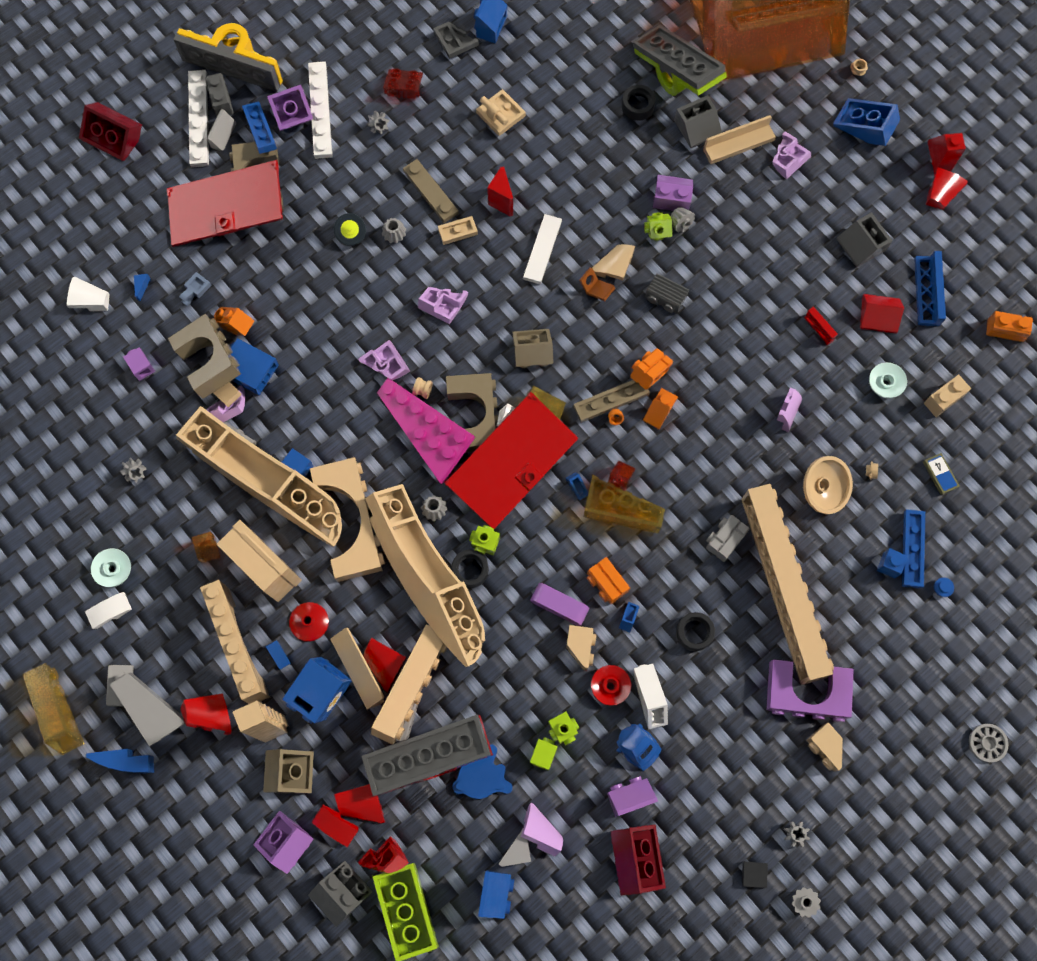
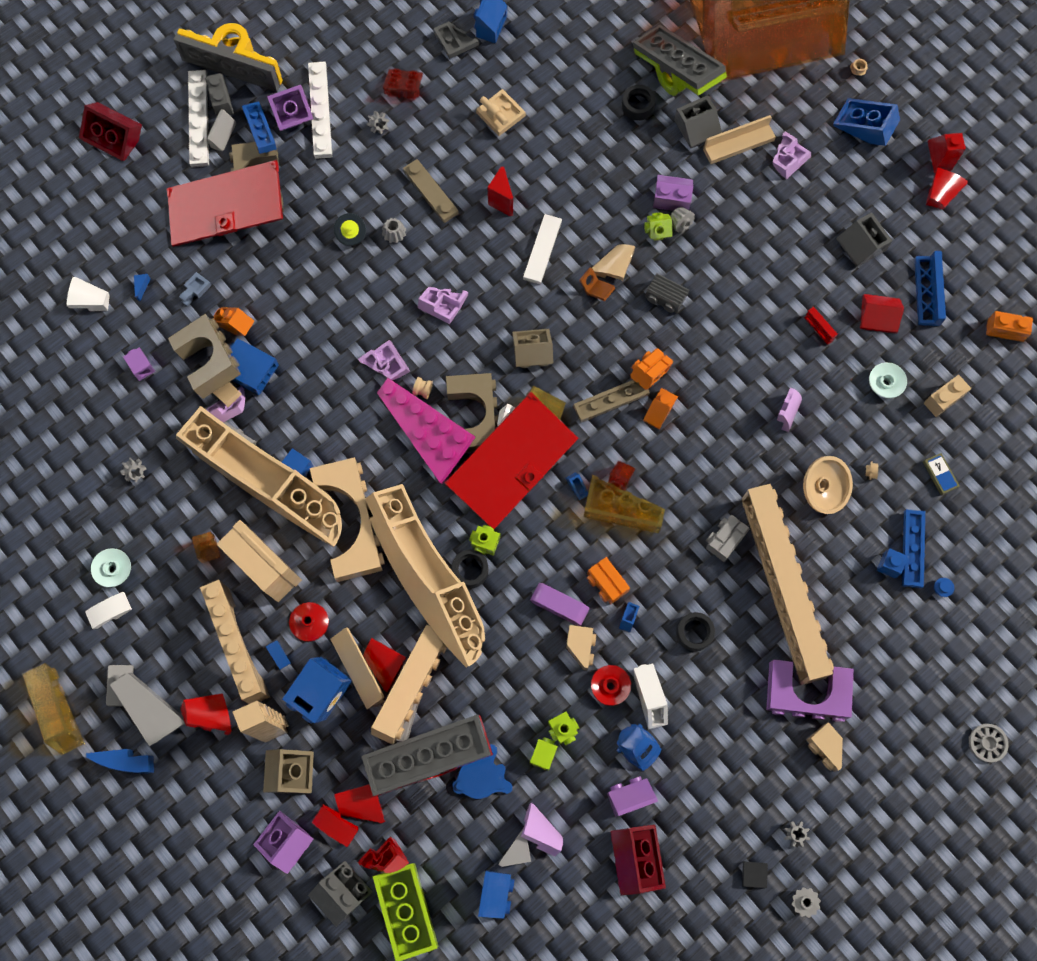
light grey piece [421,495,447,521] -> none
tan plate [438,216,478,245] -> none
orange hinge [608,409,624,425] -> none

